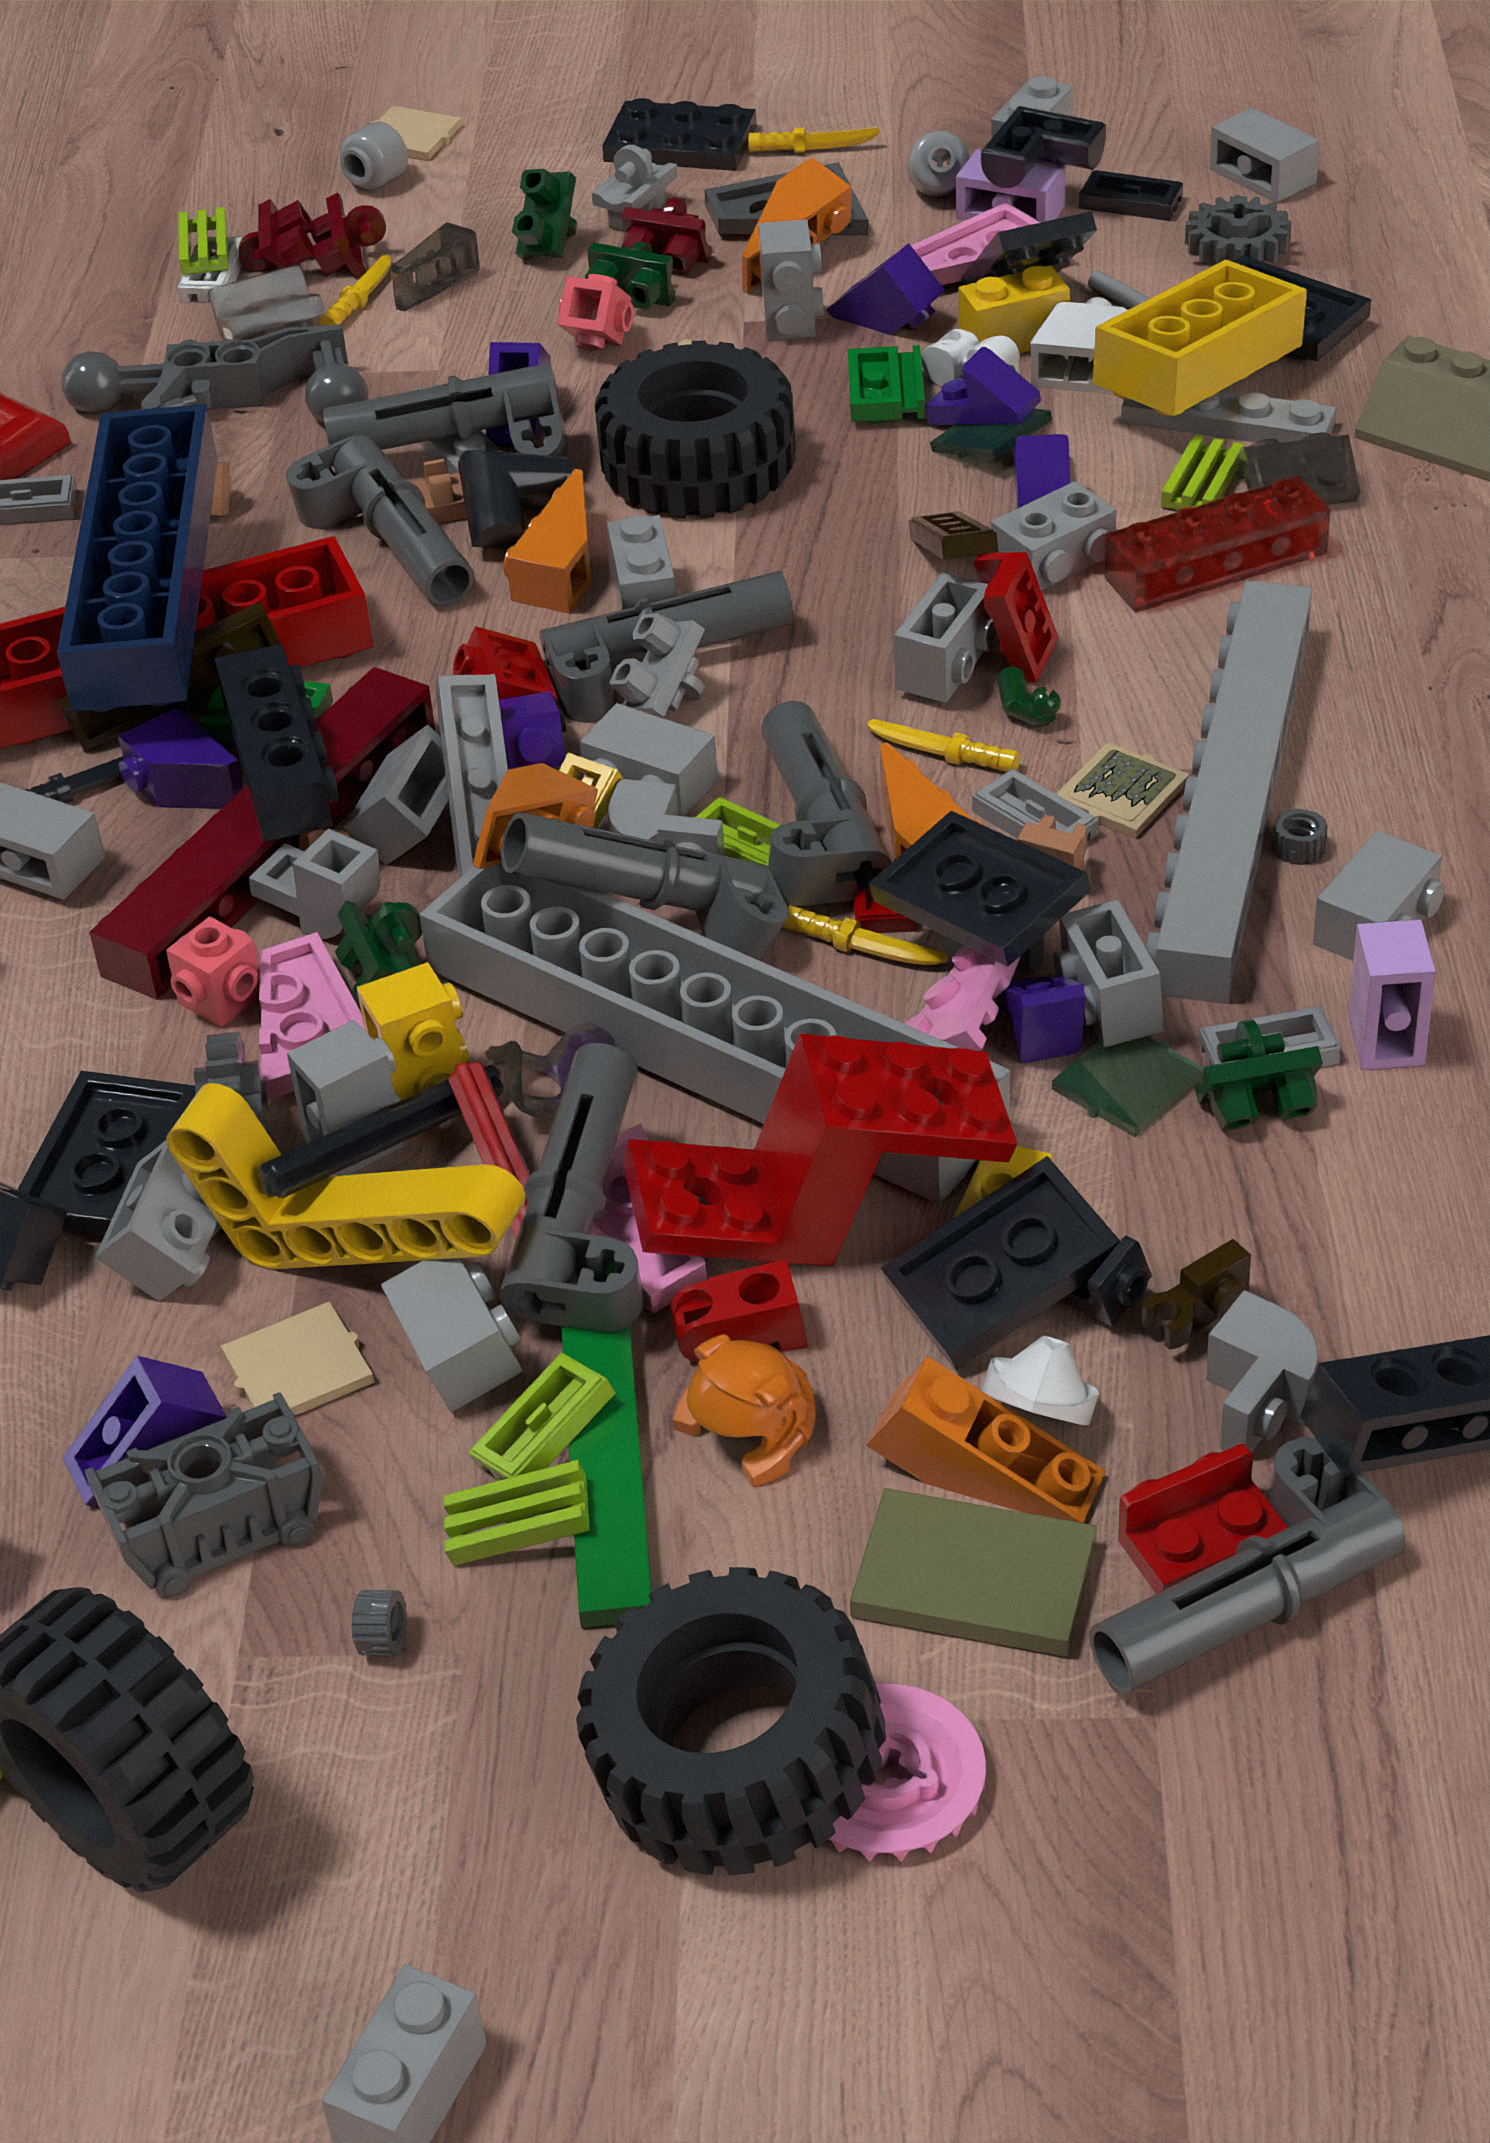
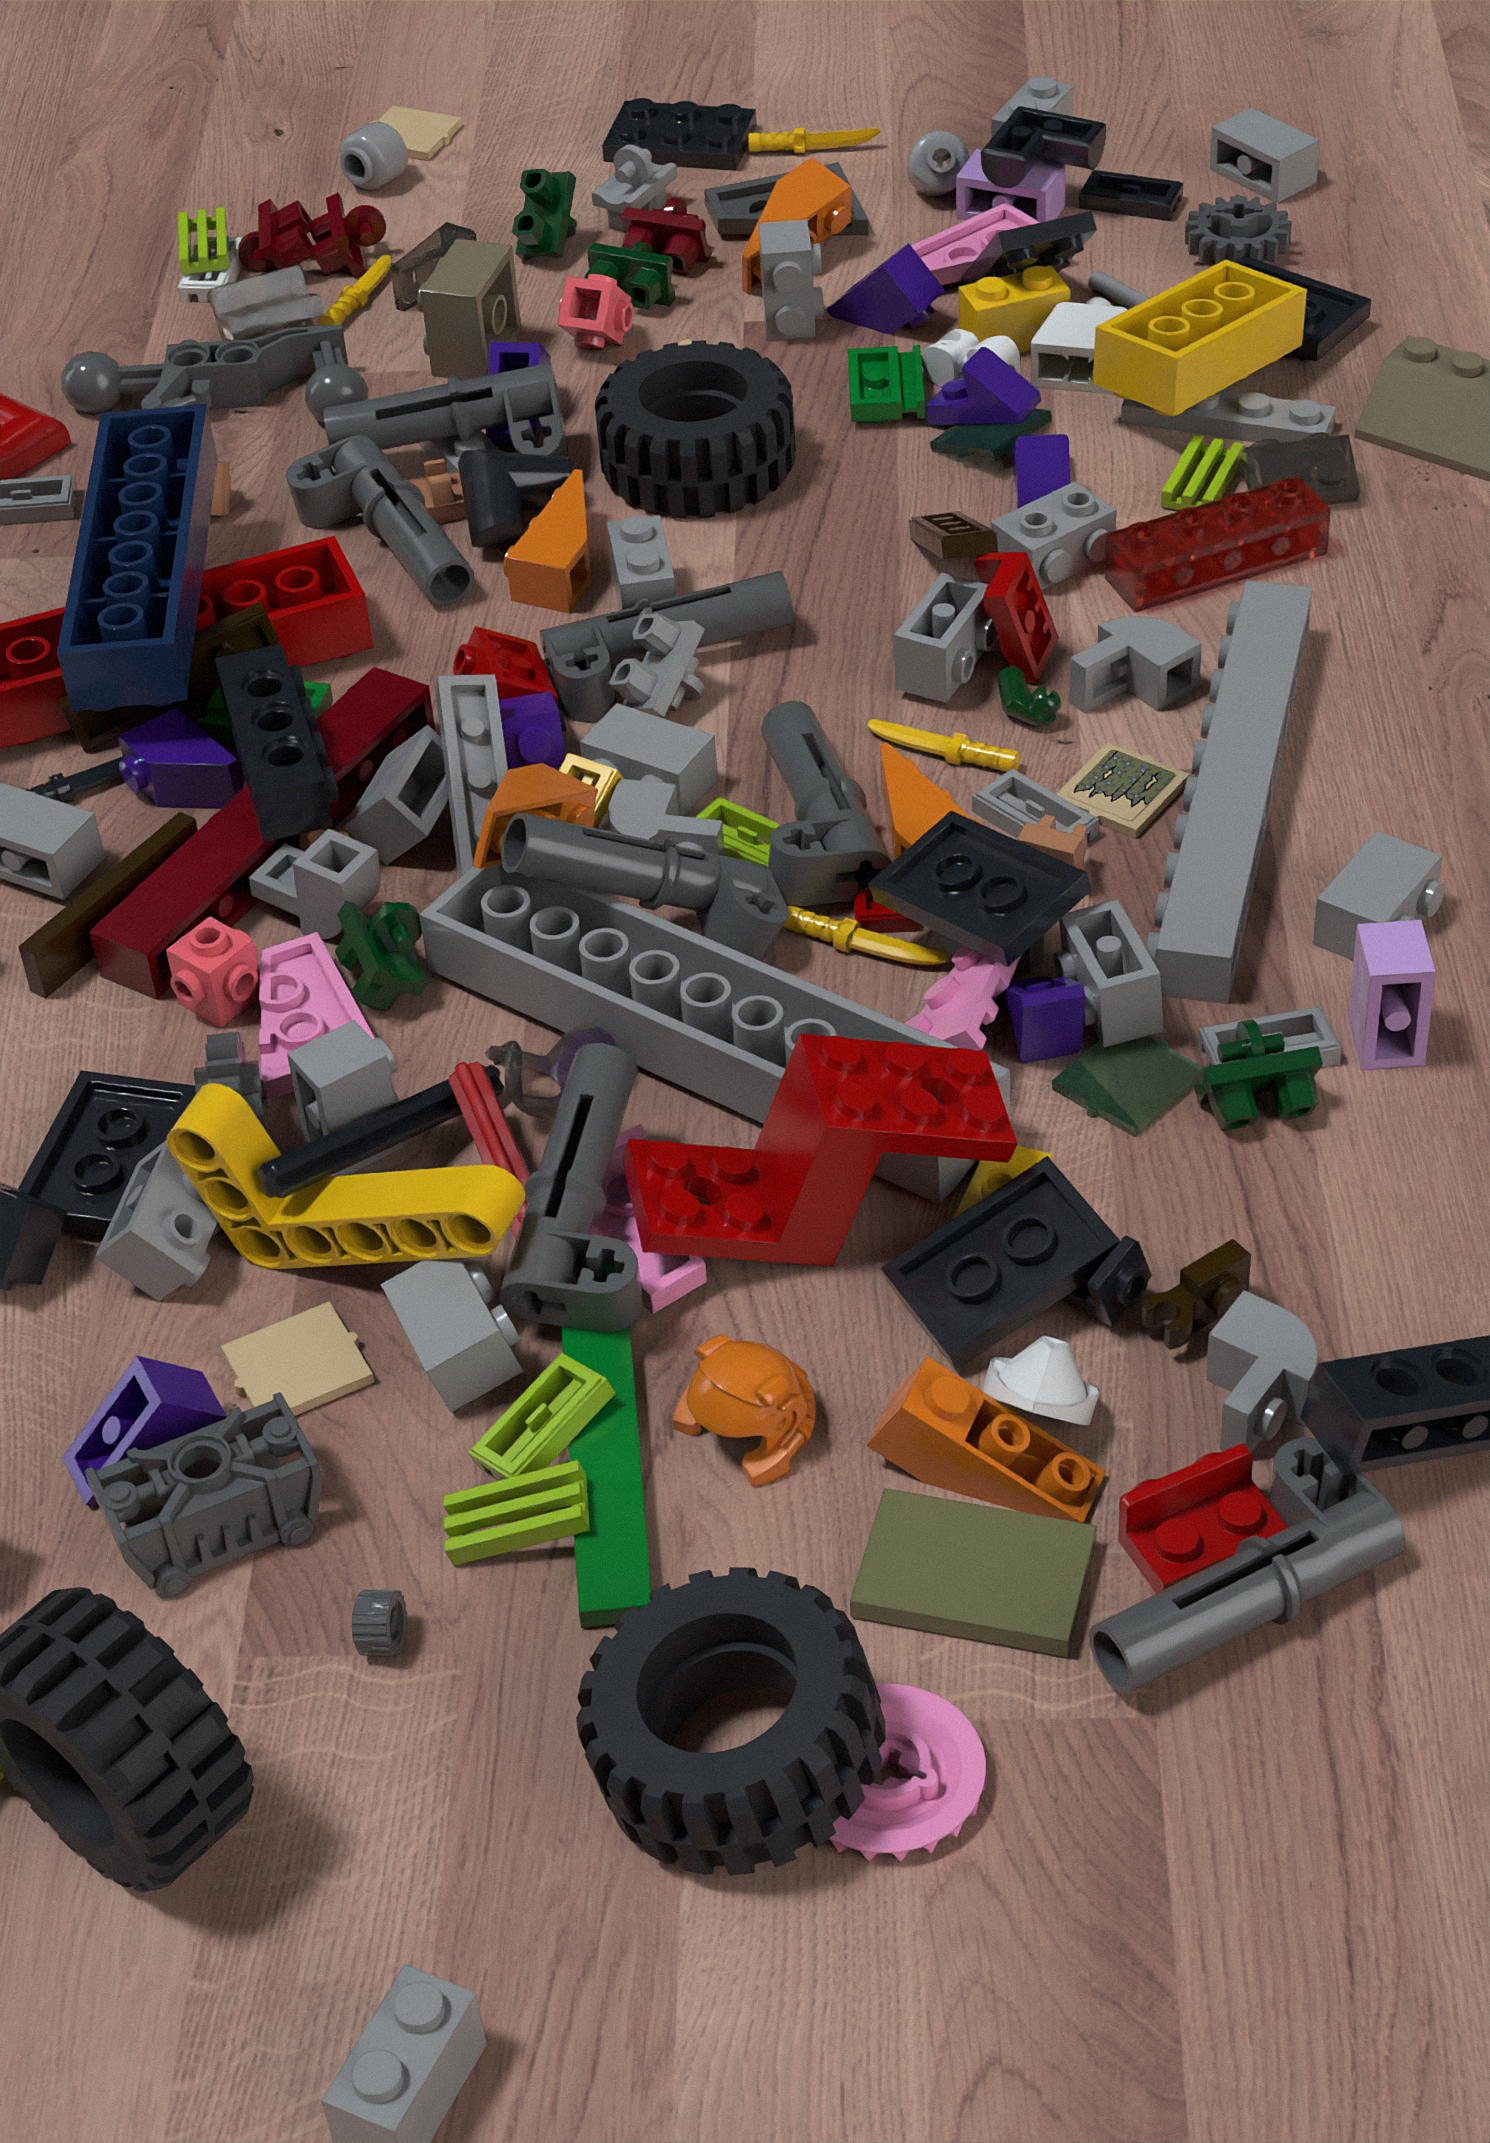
yellow brick [357,962,470,1101] -> none
red leg [670,1259,808,1363] -> none
dark grey axle [1272,809,1328,865] -> none
none -> dark brown tile [18,812,198,999]
none -> dark tan brick [417,239,522,380]
none -> light grey brick [1070,616,1202,713]

